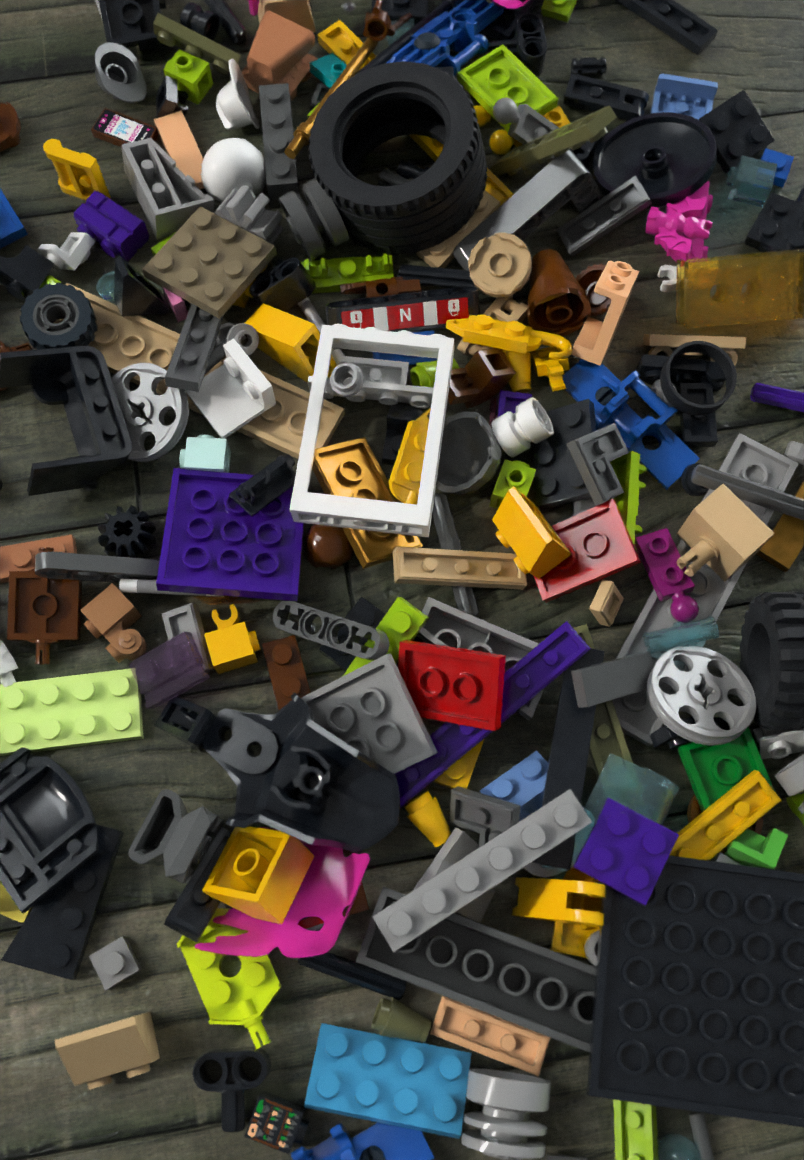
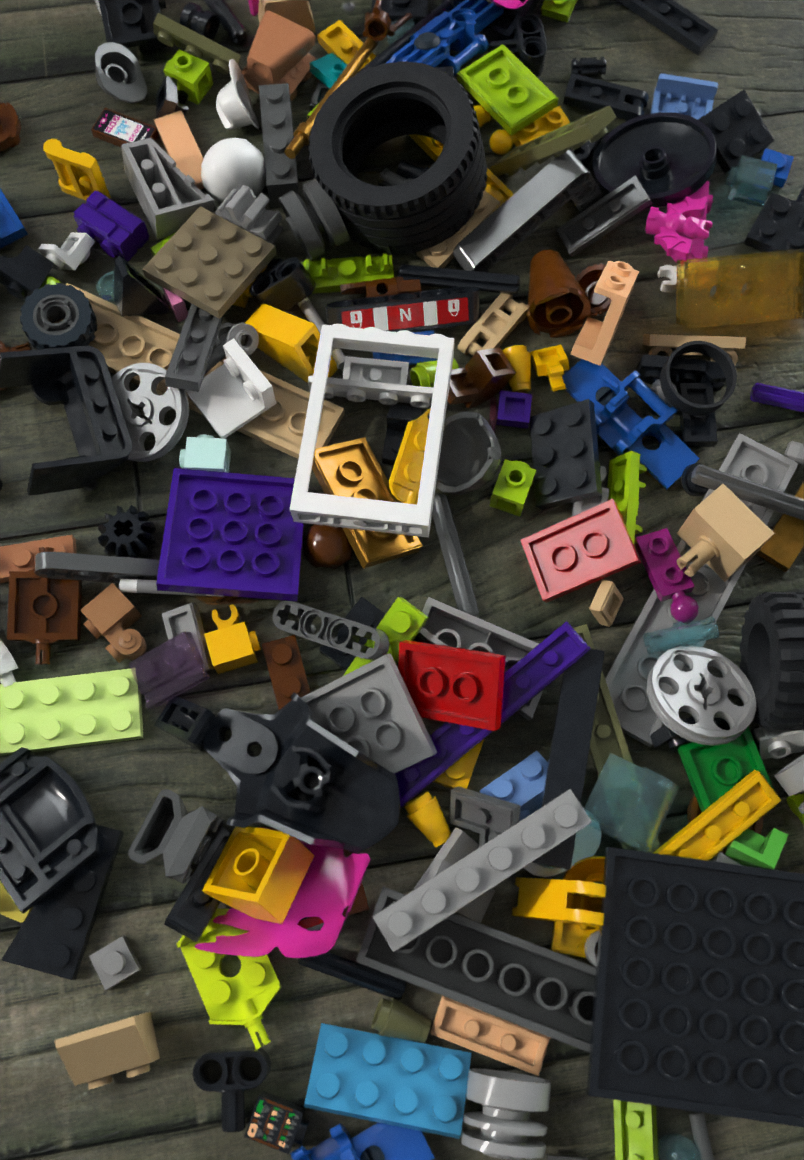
black hinge [229,454,296,517] -> none
light grey plate [330,363,364,397] -> none
tan tile [393,546,527,590] -> none
yellow plate [446,315,573,360] -> none
tan tile [468,232,532,298] -> none
white wheel [491,397,554,457] -> none
yellow slope [492,486,571,579] -> none
light grey plate [493,98,559,163] -> none
dark grey tile [566,423,629,506] -> none
dark grey tile [571,652,653,708] -> none
dark purple plate [573,797,679,906] -> none

